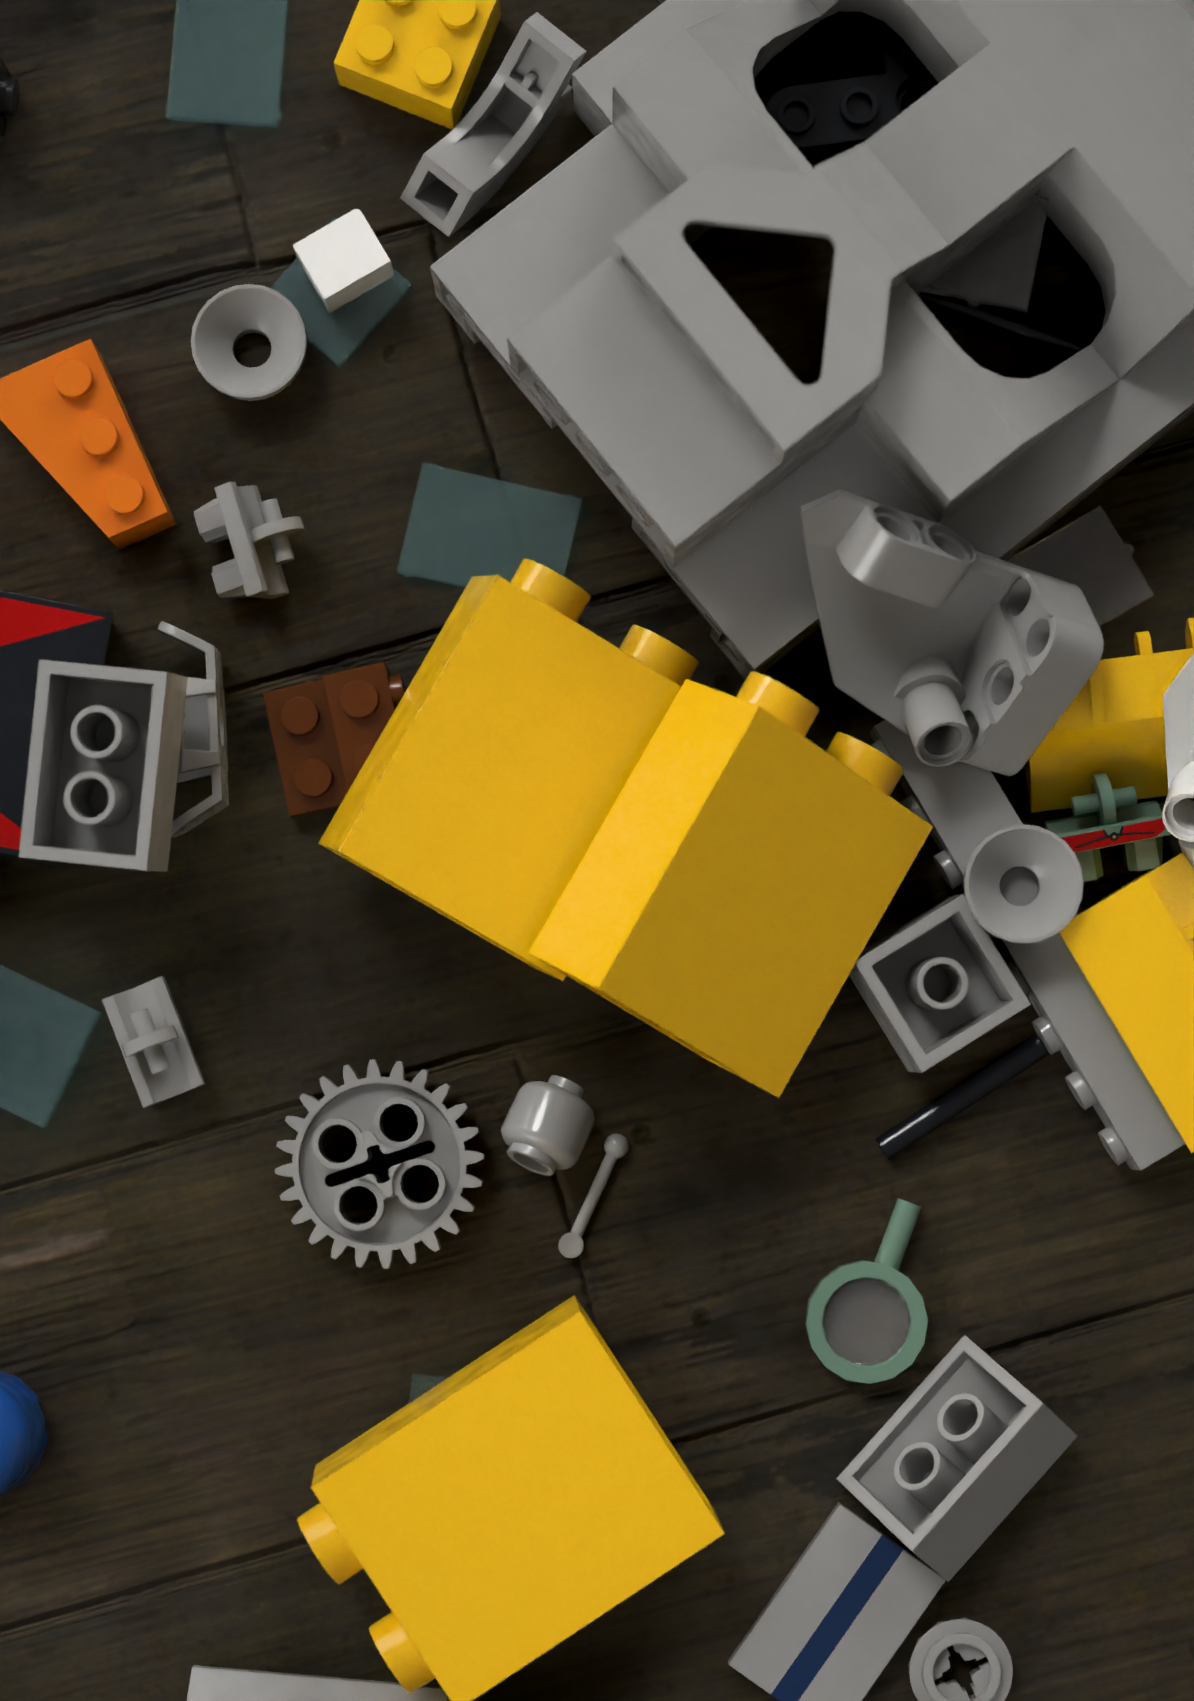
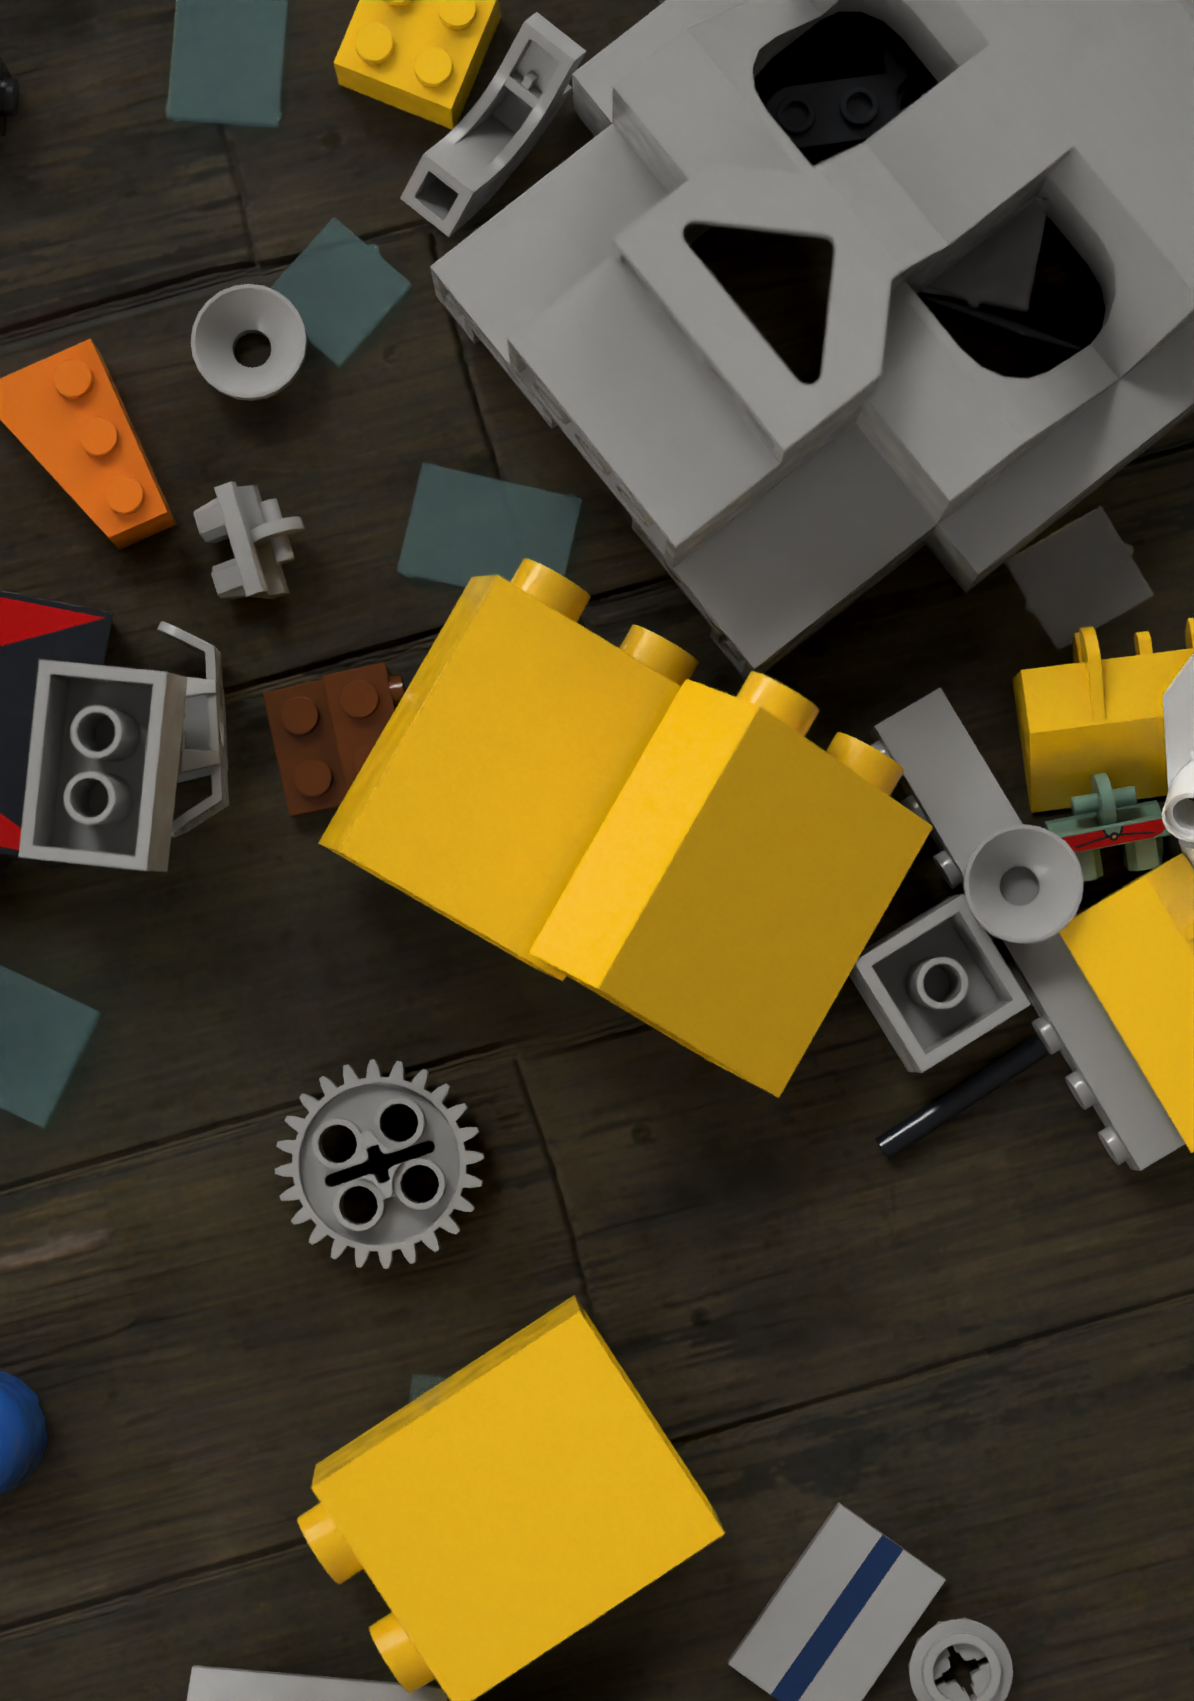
light grey hips [102,976,205,1108] -> none
white panel [292,209,394,313] -> none
light grey head [501,1075,595,1176] -> none
light grey hinge [558,1133,629,1258] -> none
light grey panel [800,489,1104,776] -> none
piece [805,1198,928,1384] -> none
light grey slope [836,1335,1078,1582] -> none

